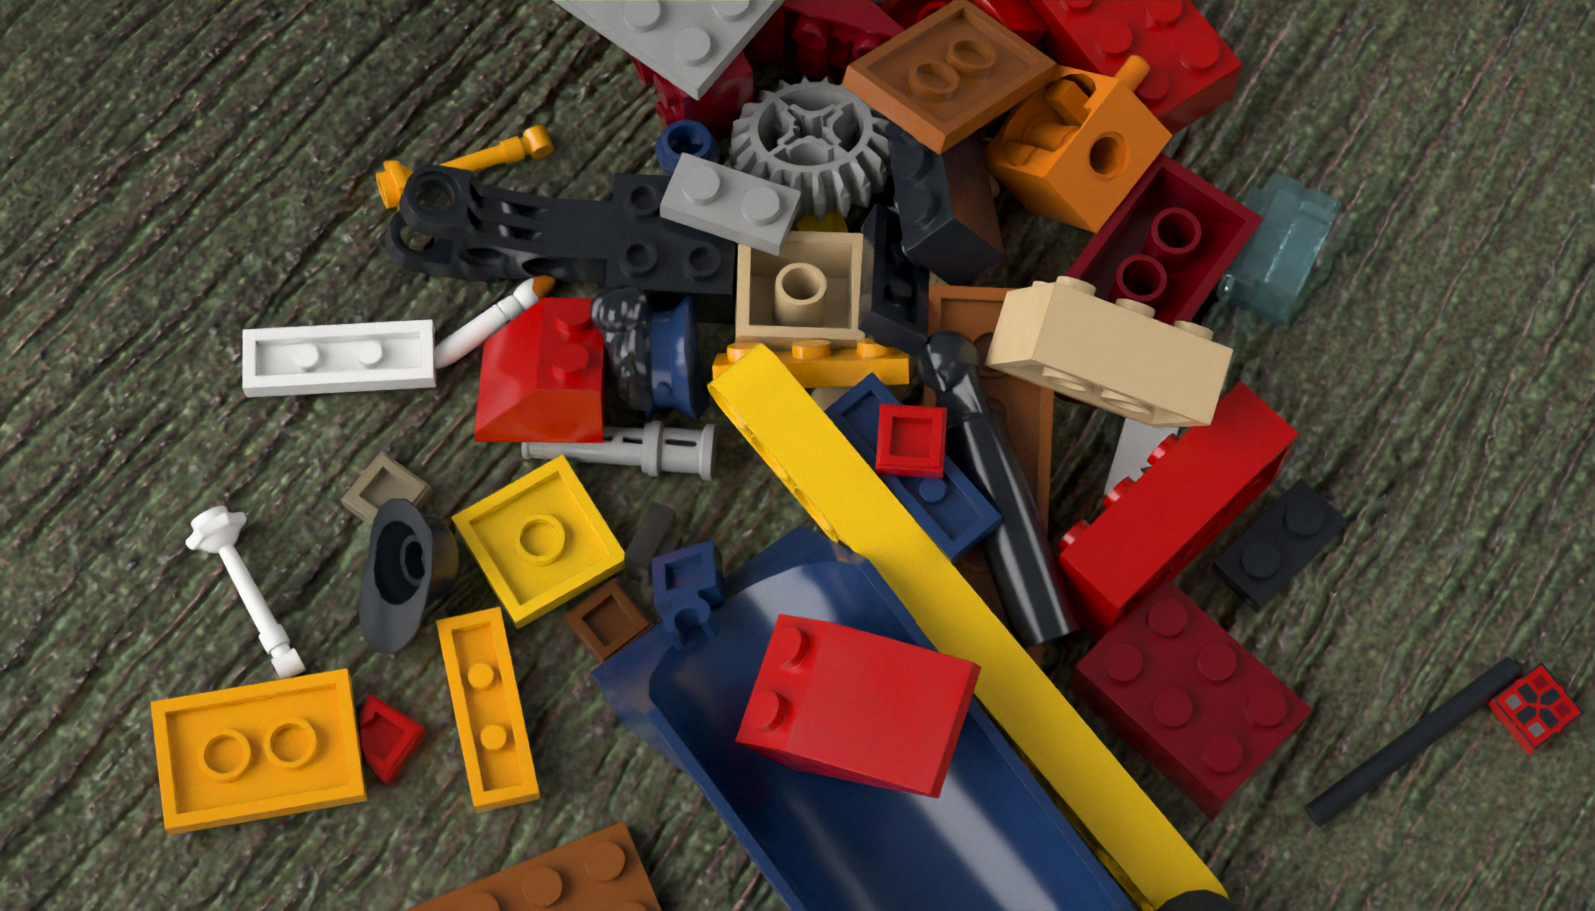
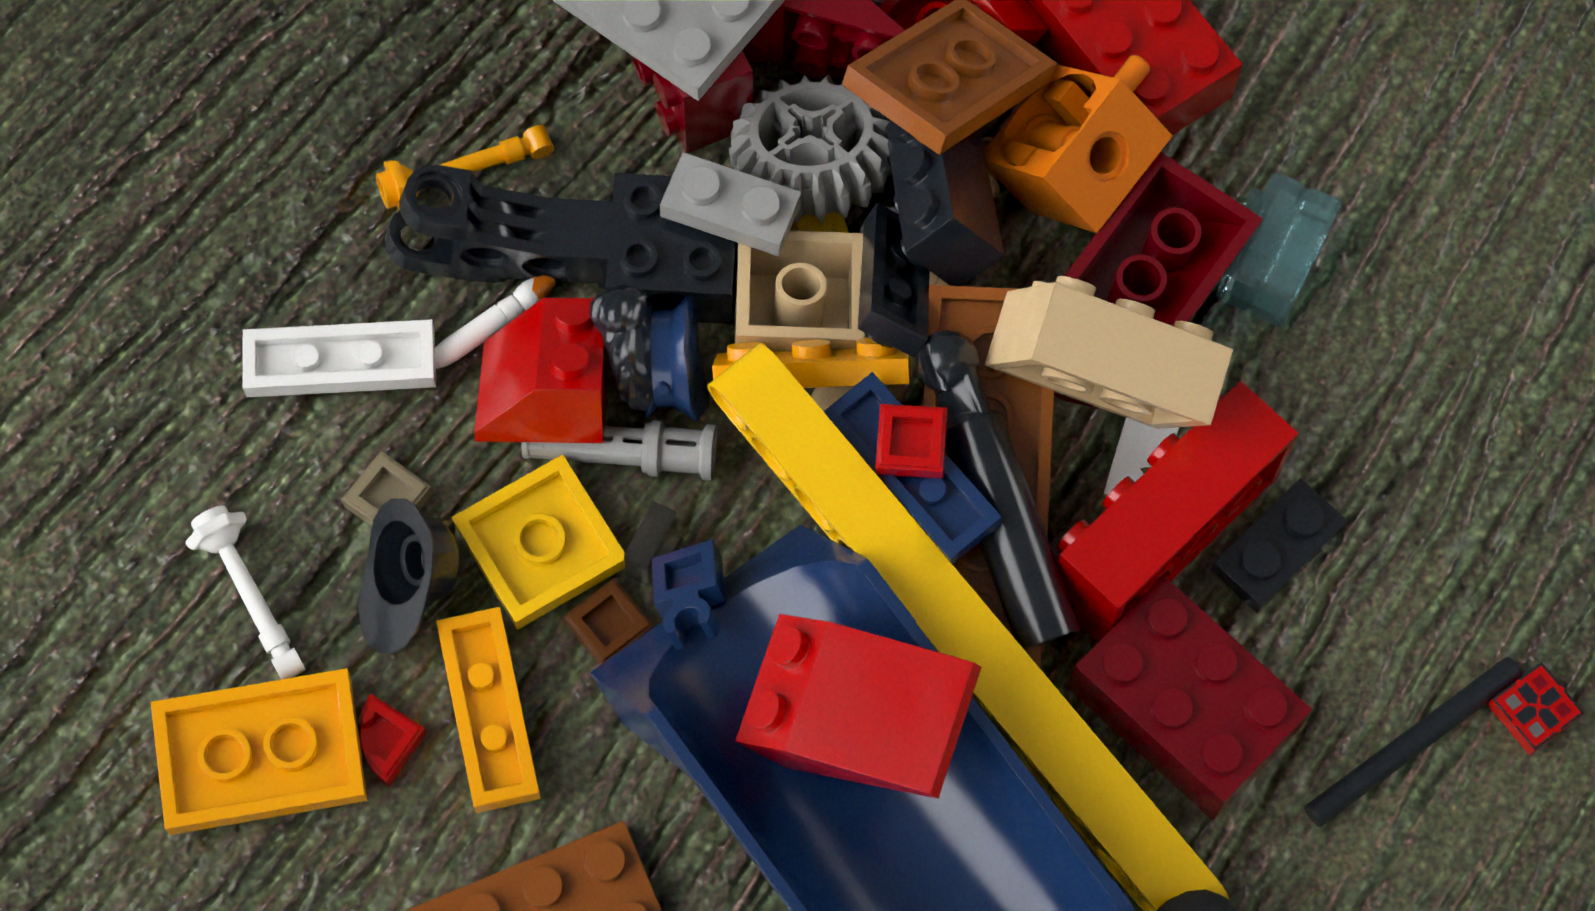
dark blue cone [655,120,718,176] -> none

